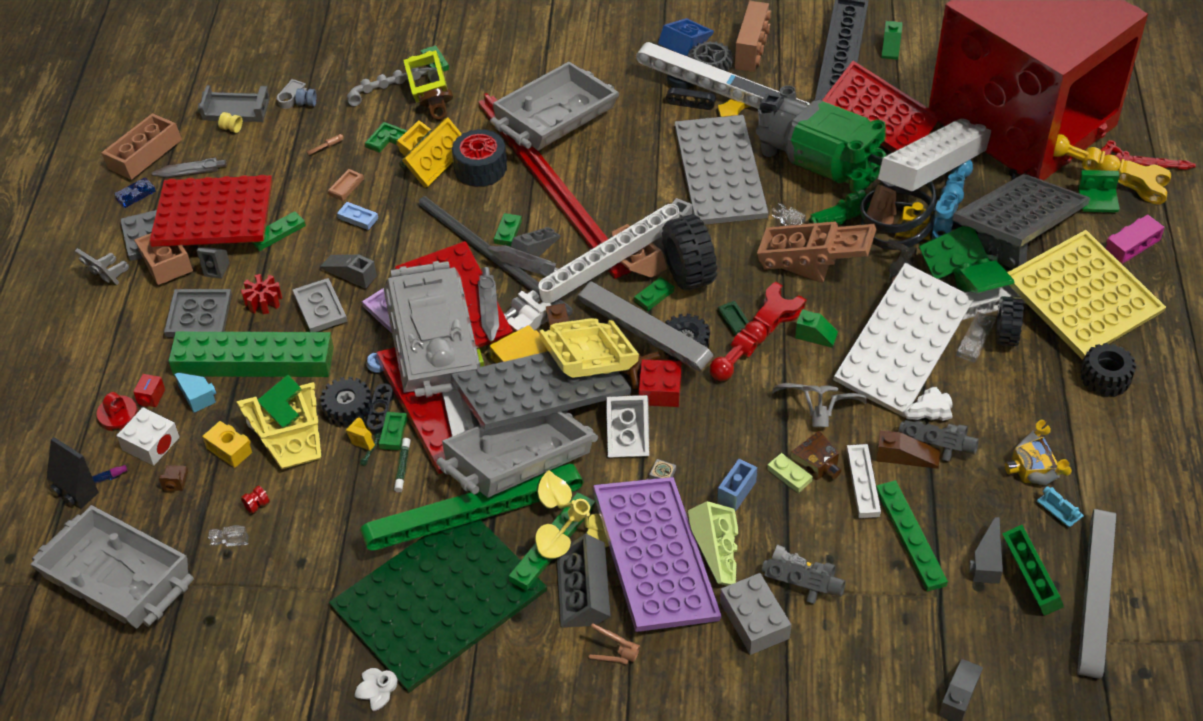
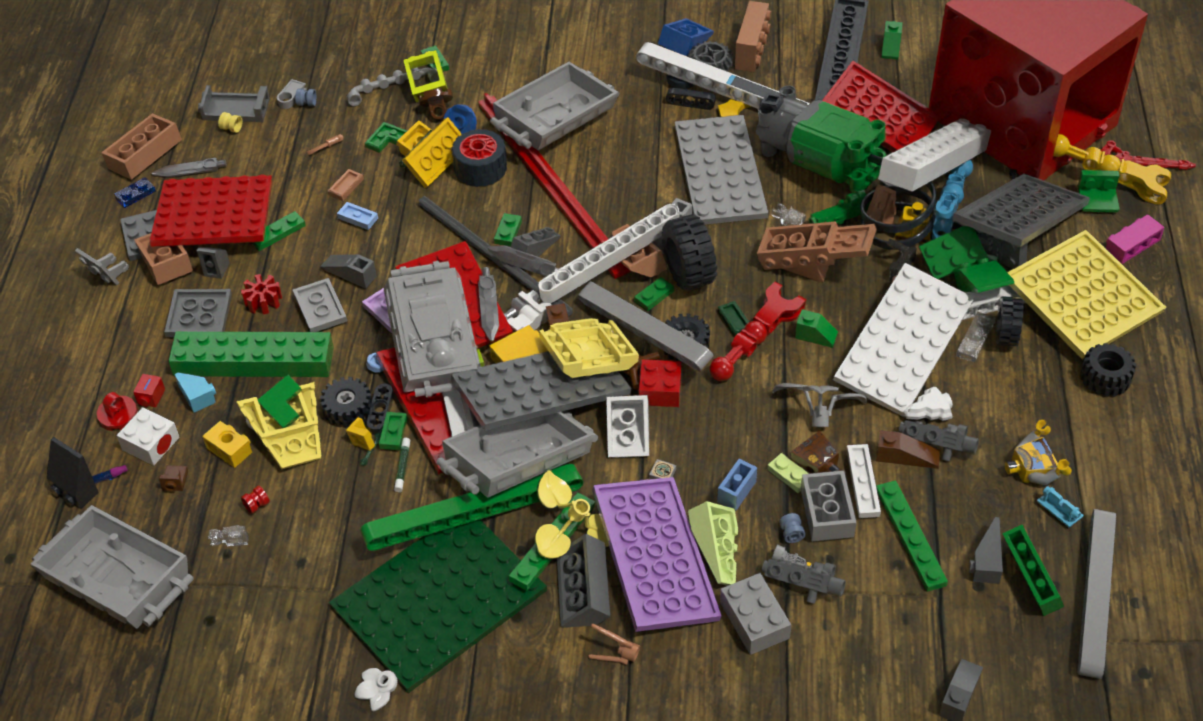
none -> blue tile [444,104,477,134]
none -> sand blue wheel [779,513,805,543]
none -> light grey brick [801,471,856,541]

